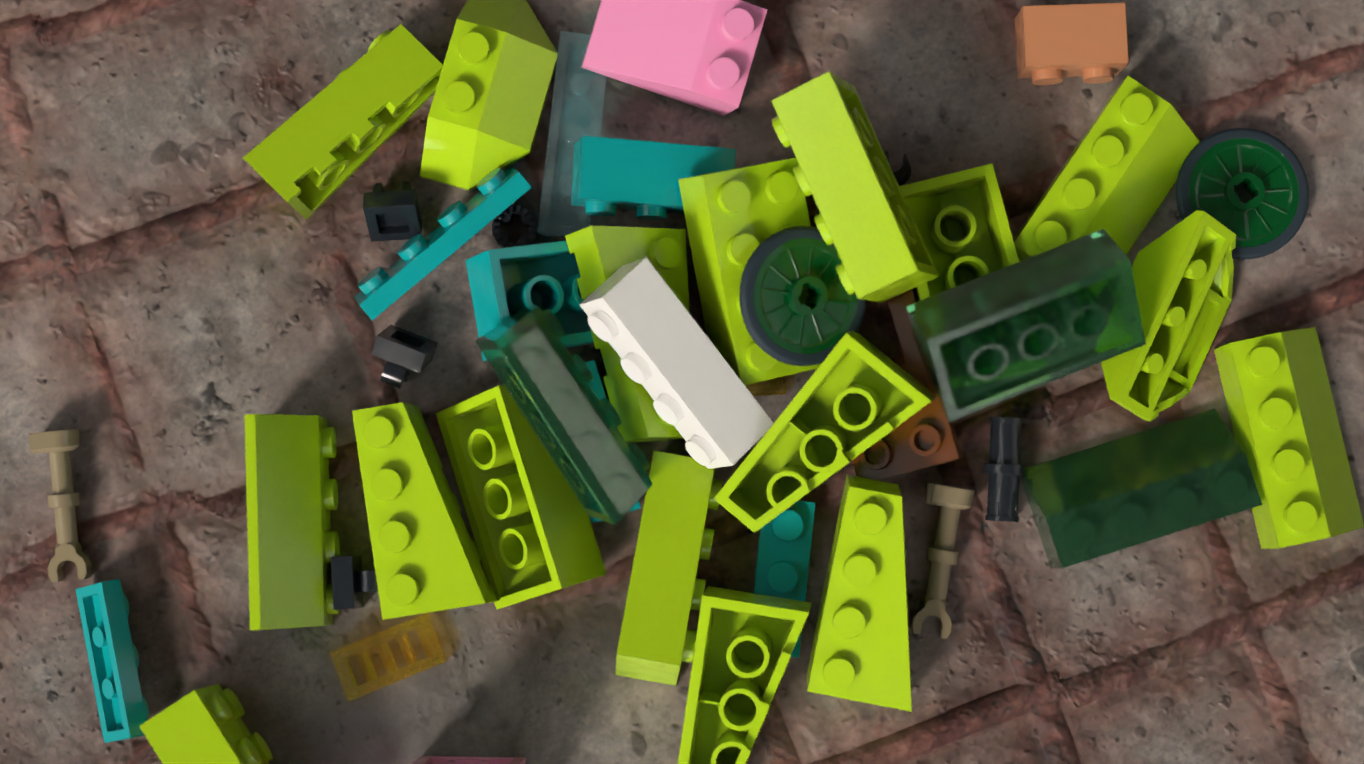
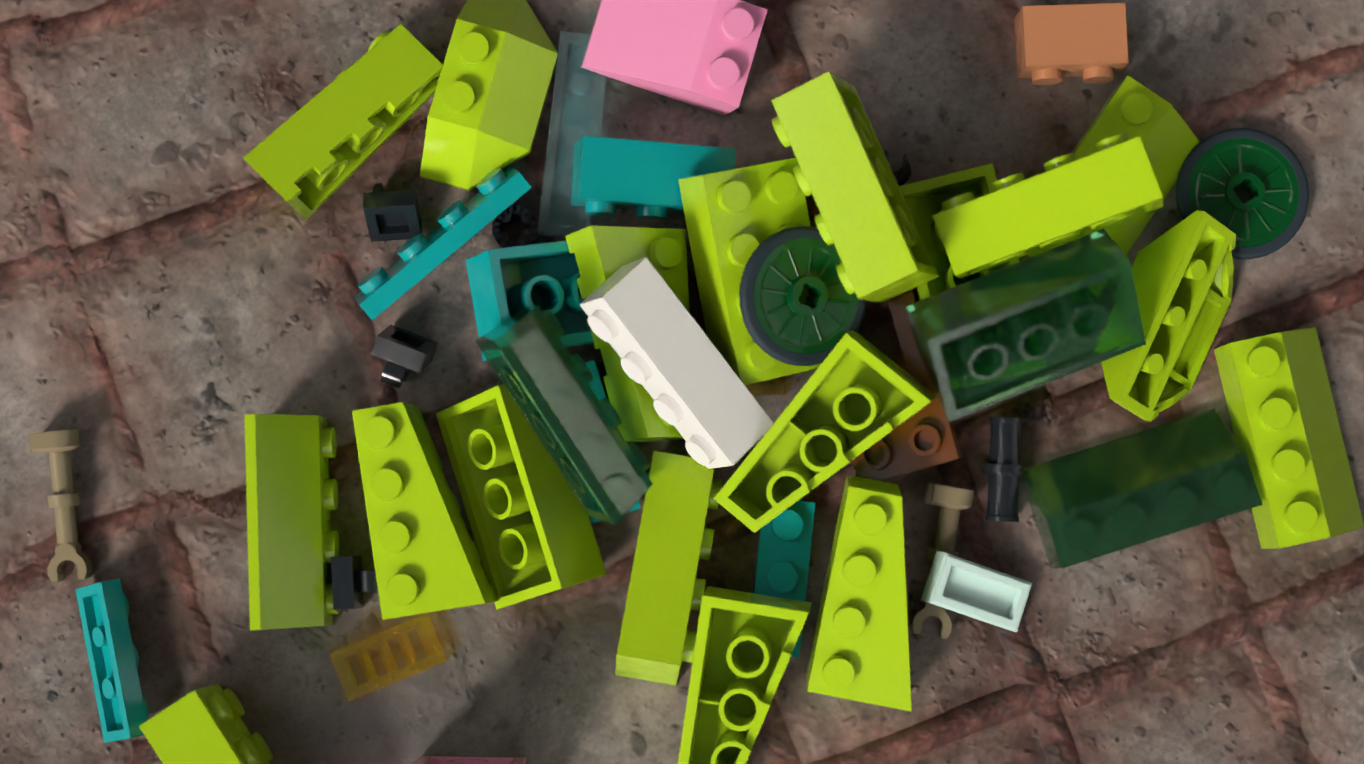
none -> light aqua tile [921,551,1032,632]
none -> lime wedge [933,133,1163,279]

